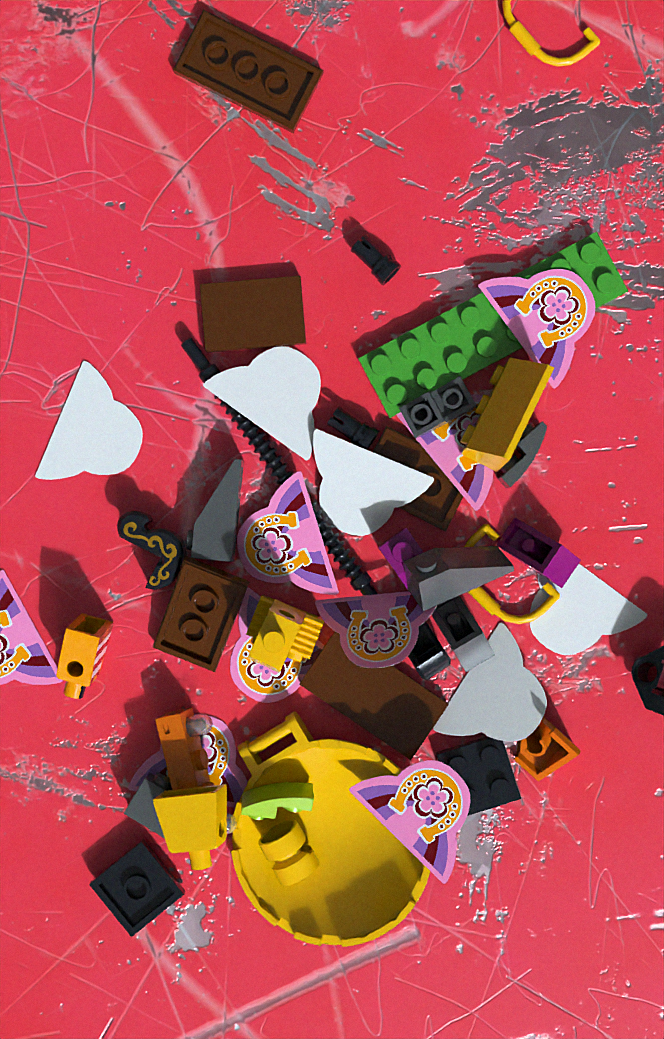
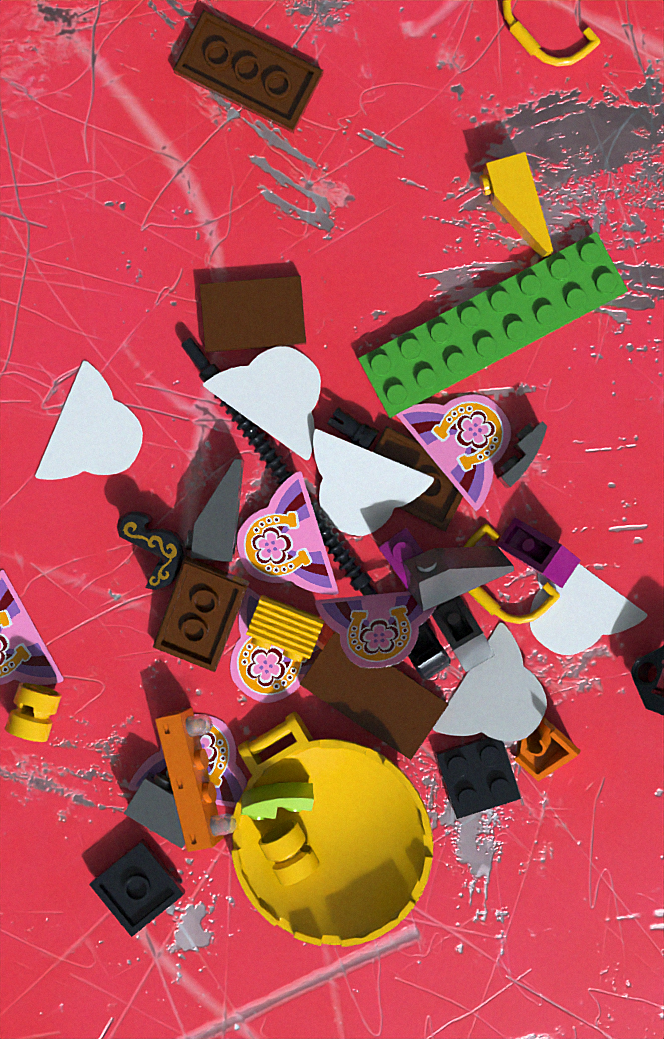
light orange torso [56,613,114,699] -> none
yellow torso [153,784,227,870] -> none
yellow torso [248,599,306,673] -> none
sticker [349,760,471,884] -> none
black pin [351,235,401,285] -> none
dark grey slope [399,376,477,438] -> none
yellow slope [460,358,554,472] -> none
sticker [478,269,596,388] -> none
none -> yellow wheel [5,682,62,742]
none -> yellow slope [479,152,554,259]

